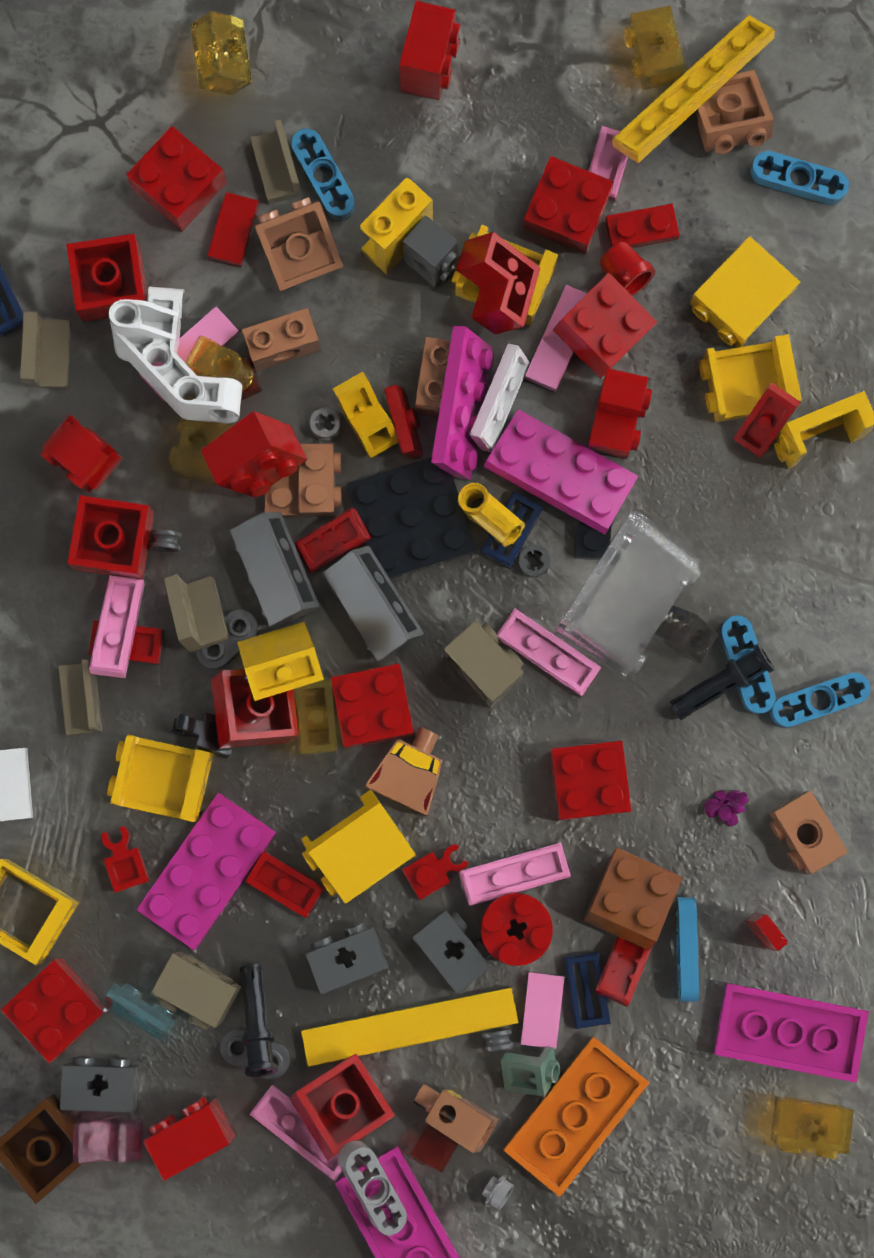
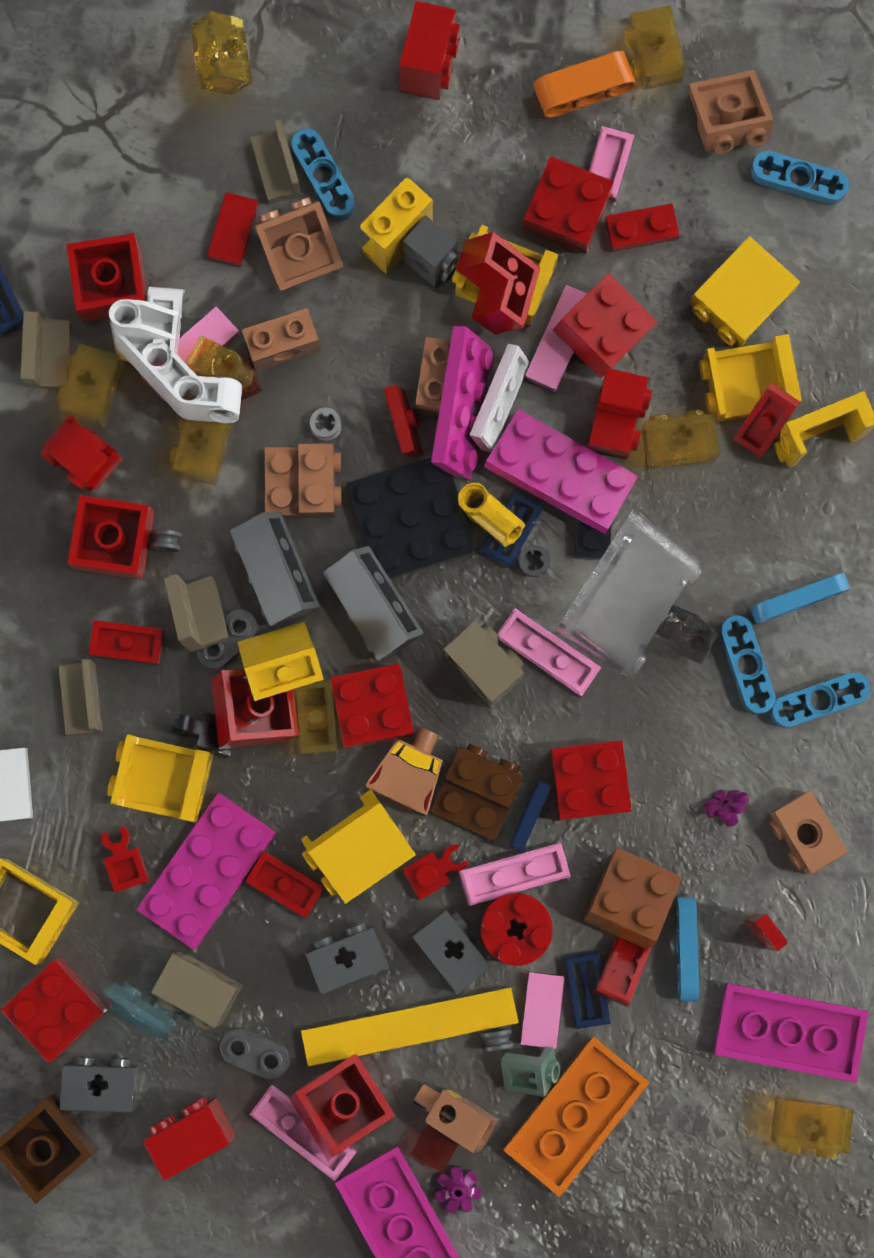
clear pink brick [73,1117,143,1163] -> none
bright pink tile [89,575,145,678] -> none
red brick [126,126,227,232] -> none
red brick [200,410,308,498] -> none
black pin [240,964,278,1077] -> none
red plate [295,508,372,573] -> none
yellow brick [333,371,398,458] -> none
light grey beam [338,1141,407,1236] -> none
light grey plate [482,1175,514,1210] -> none
red piece [600,242,655,296] -> none
yellow tile [612,15,775,163] -> none
black pin [670,643,775,720] -> none
none -> clear yellow brick [57,344,124,428]
none -> reddish brown plate [430,744,524,841]
none -> magenta plant [435,1166,481,1213]
none -> dark blue tile [509,781,551,852]
none -> orange beam [533,51,636,118]
none -> clear yellow brick [642,410,720,469]
none -> dark azure beam [750,573,850,625]

